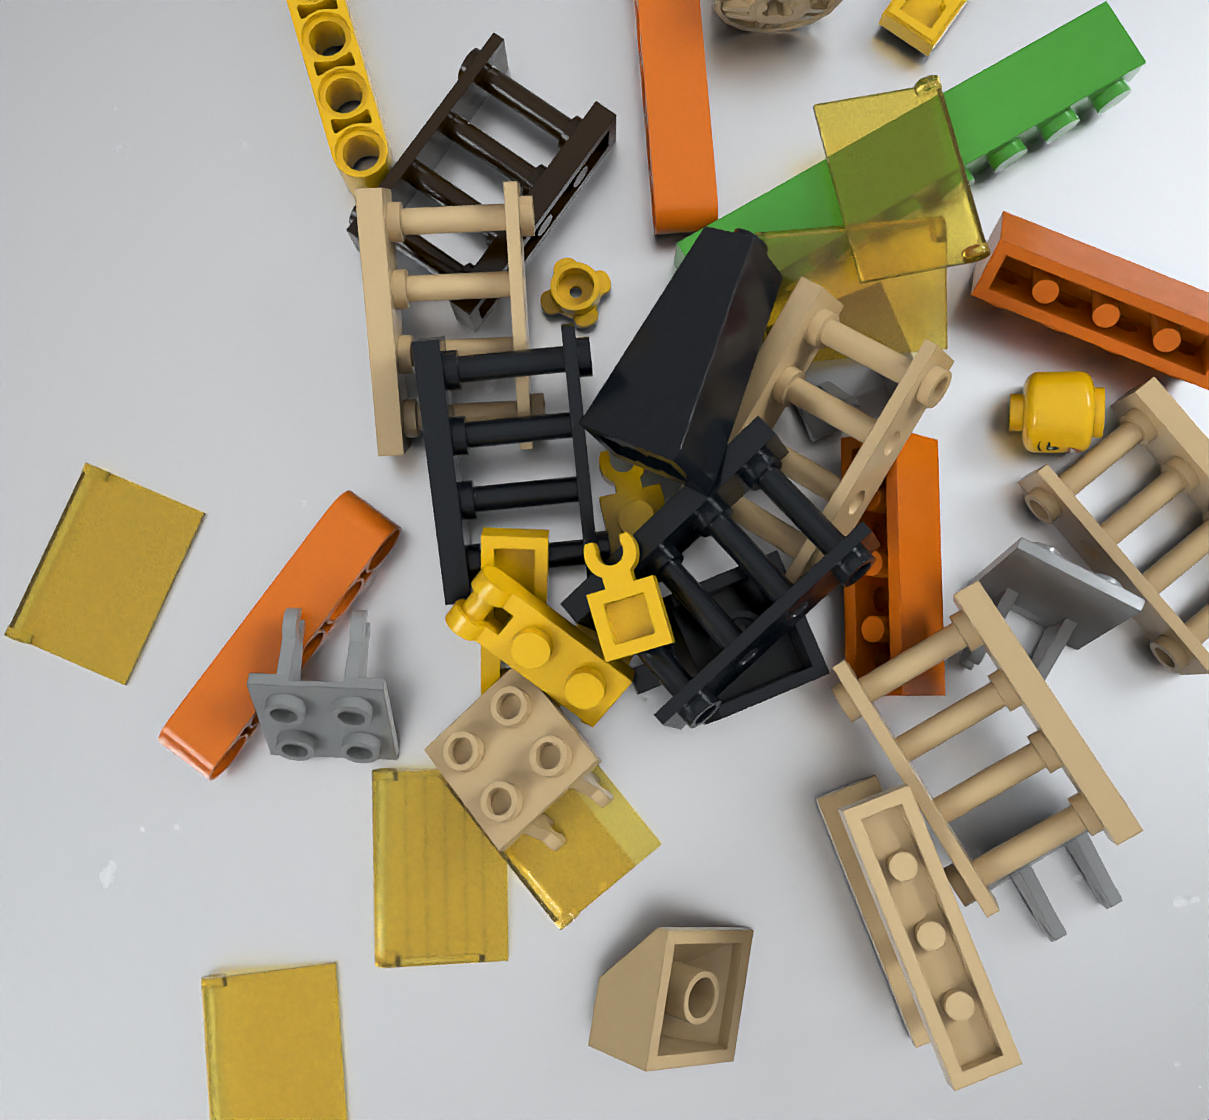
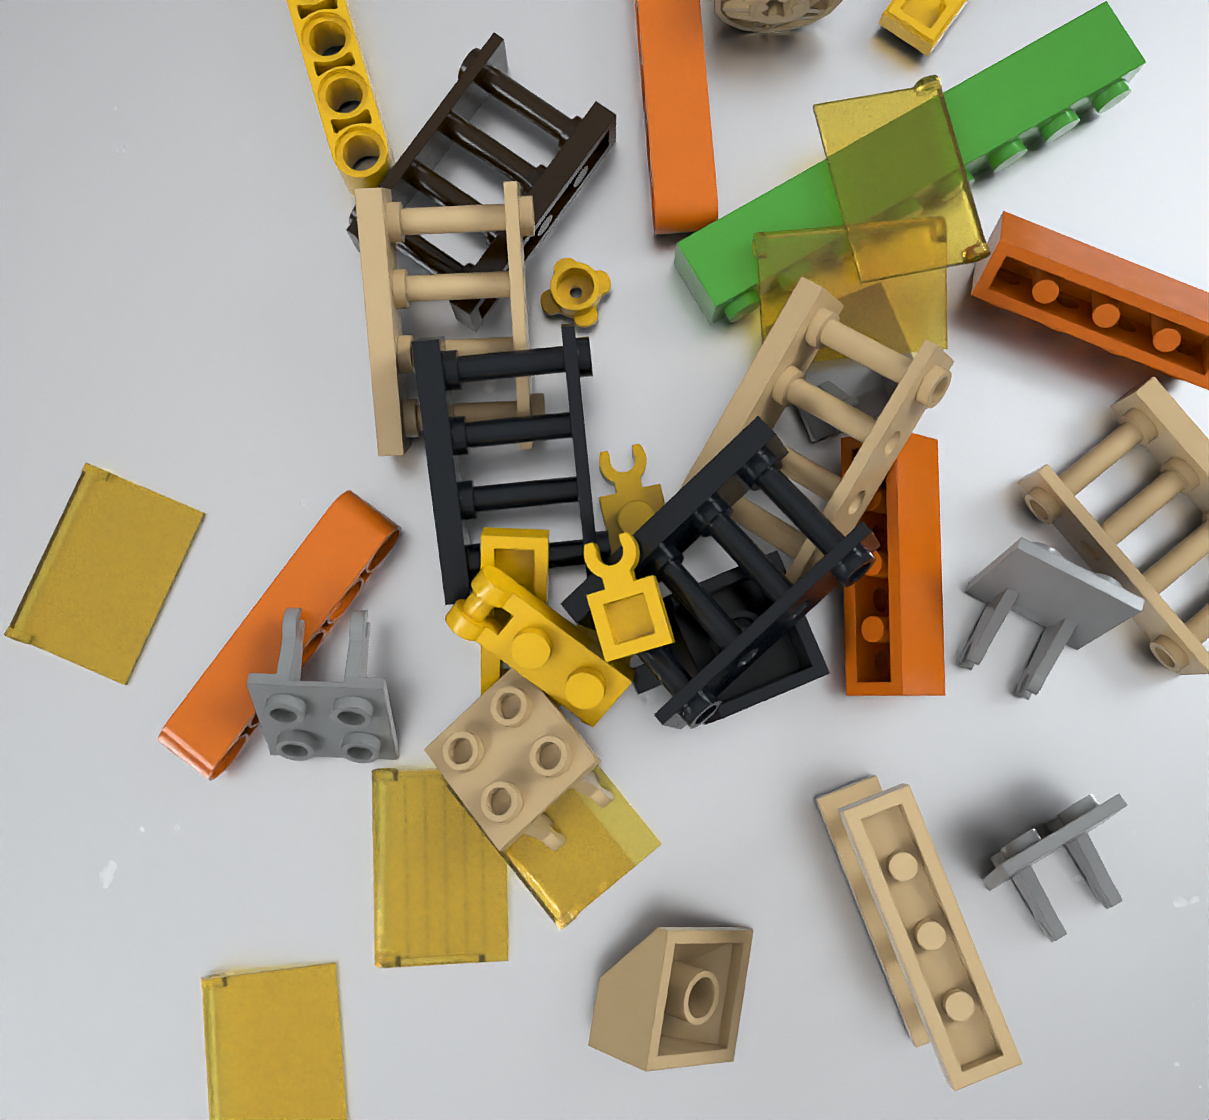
black slope [579,226,783,494] -> none
tan fence [830,580,1144,918] -> none
yellow head [1009,371,1105,453] -> none

